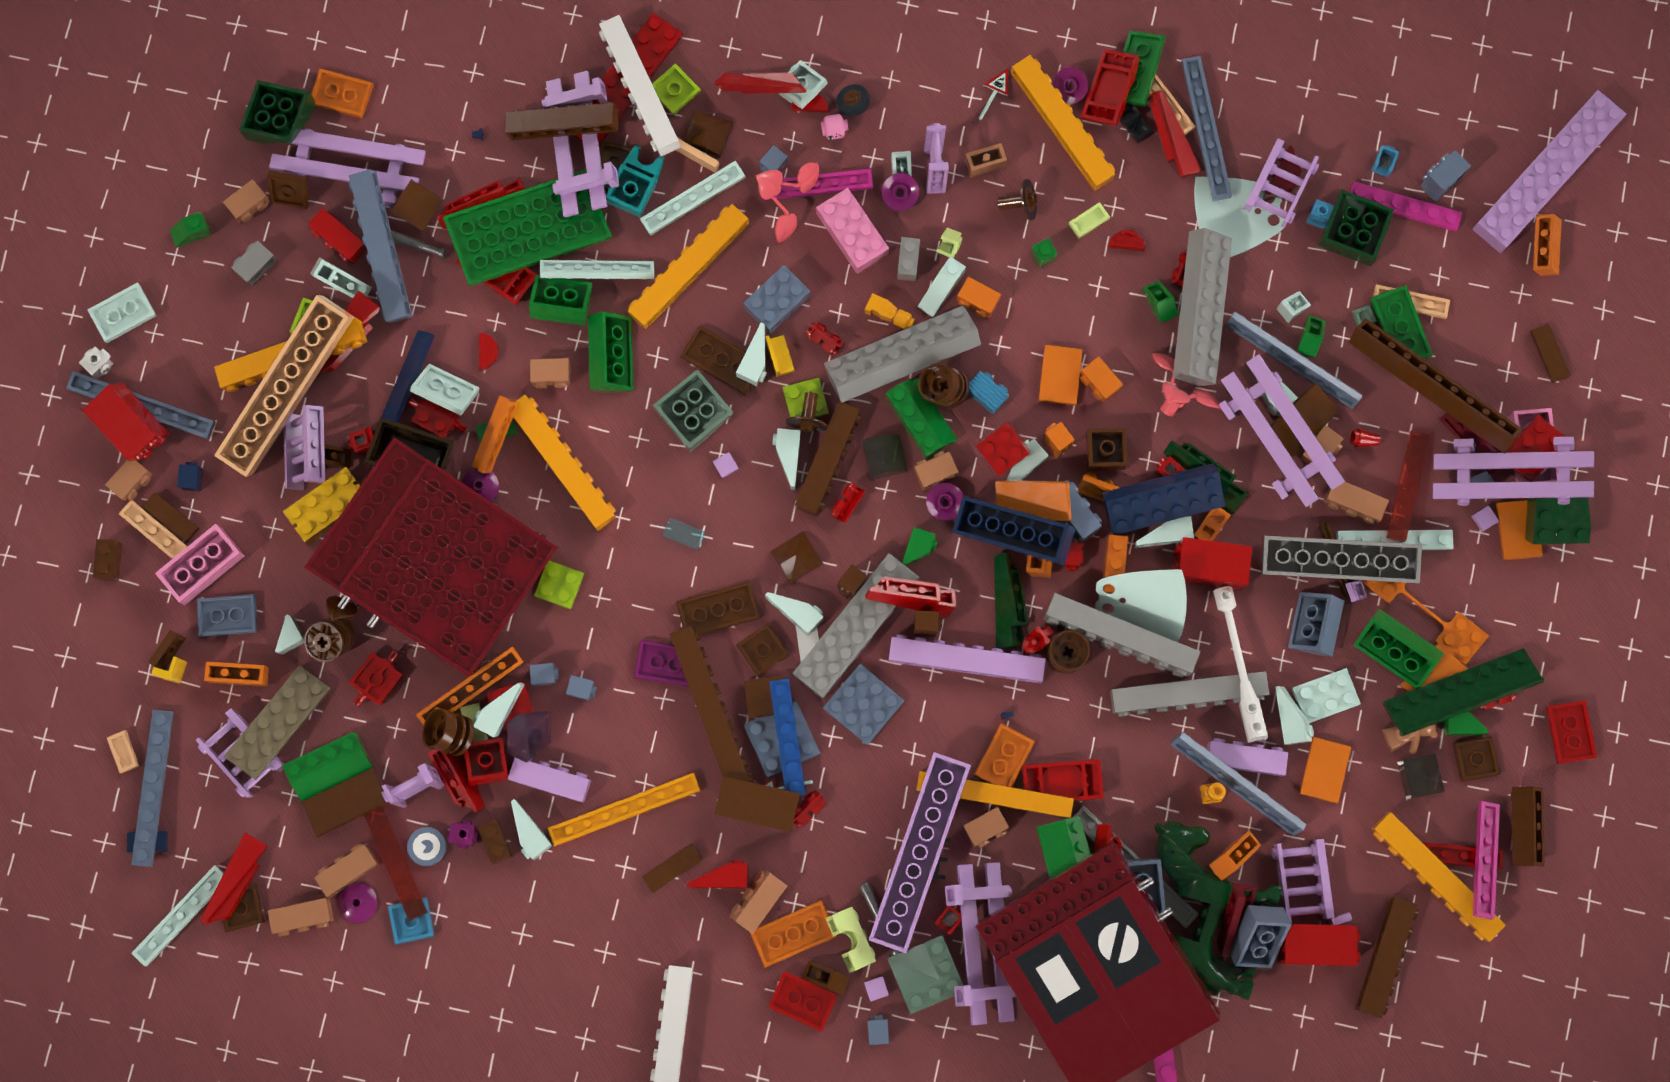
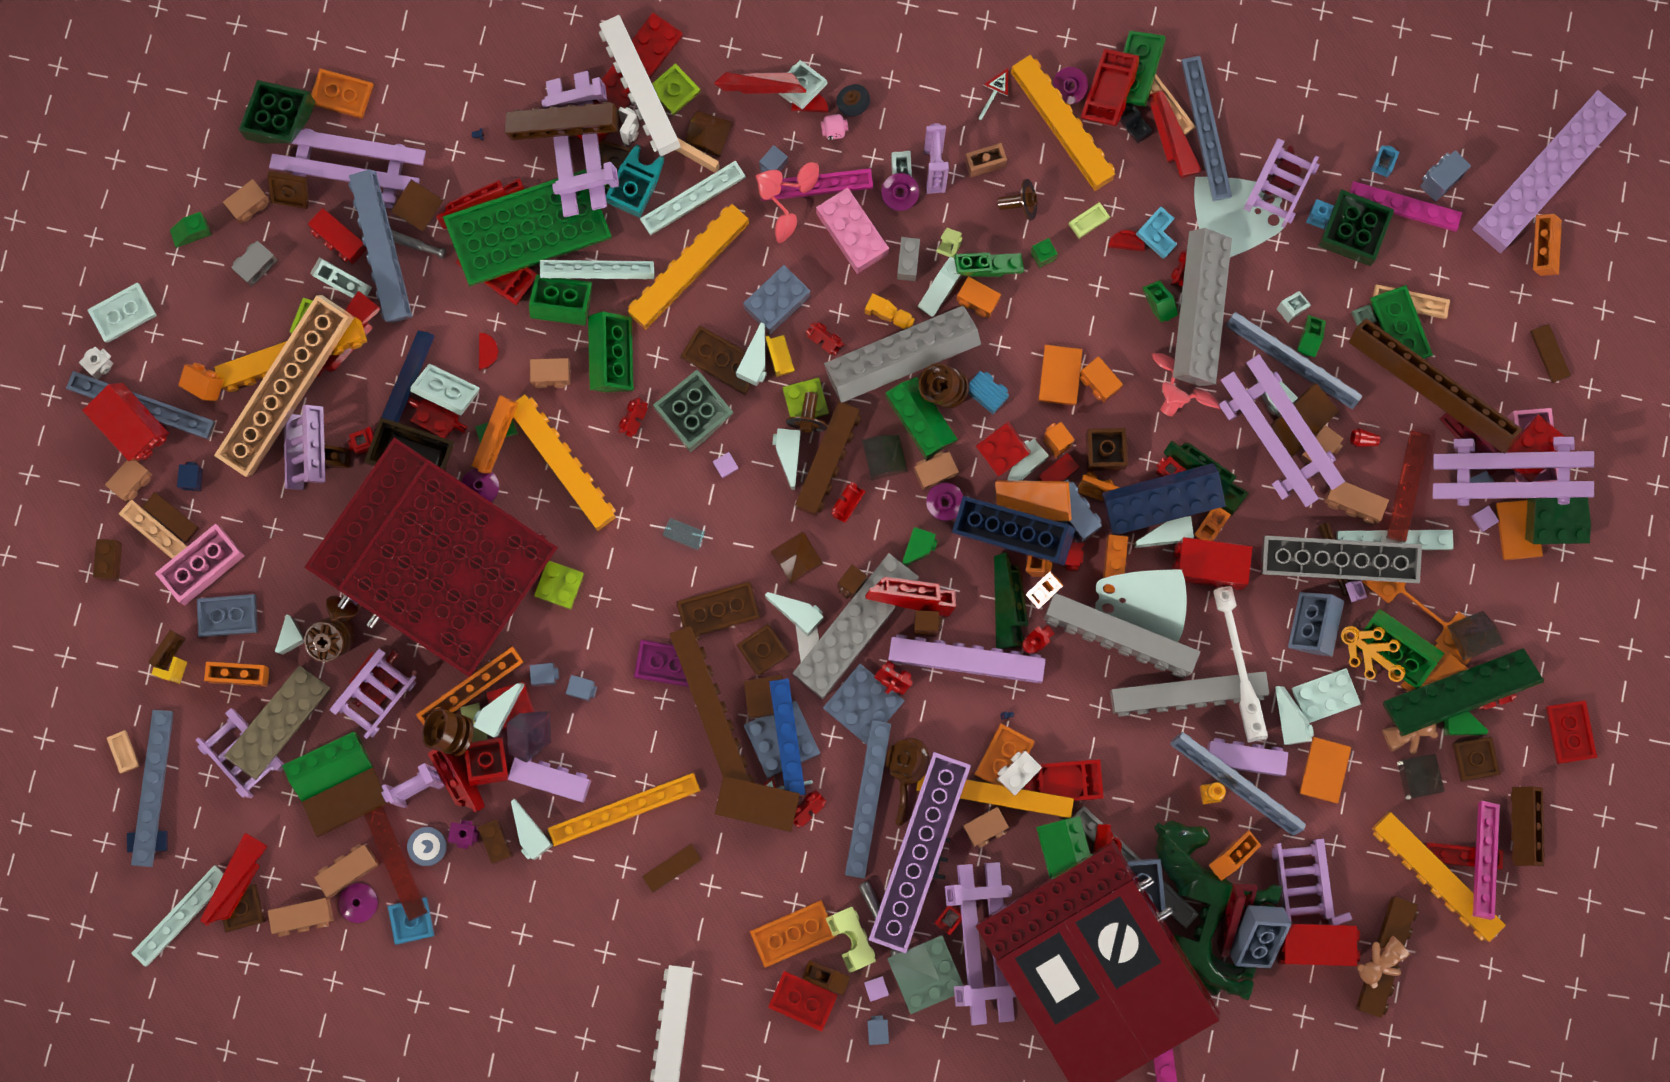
yellow piece [283,467,360,545] -> none
red slope [687,860,748,889] -> none
nougat brick [729,869,787,934] -> none
reddish brown wheel [1047,630,1090,674] -> none
none -> orange brick [178,363,224,401]
none -> lavender fence [330,648,417,739]
none -> white bracket [618,107,639,146]
none -> red hinge [618,398,648,438]
none -> sand blue plate [845,720,891,879]
none -> red hips [874,661,913,695]
none -> reddish brown piece [886,738,930,826]
none -> green slope [954,253,1024,277]
none -> white bracket [996,751,1042,796]
none -> slope [1026,571,1064,609]
none -> red tile [1038,453,1080,482]
none -> medium azure plate [1136,206,1177,259]
none -> light orange plant [1341,626,1405,682]
none -> nougat piece [1357,936,1410,988]
none -> clear smoke slope [1447,611,1504,661]

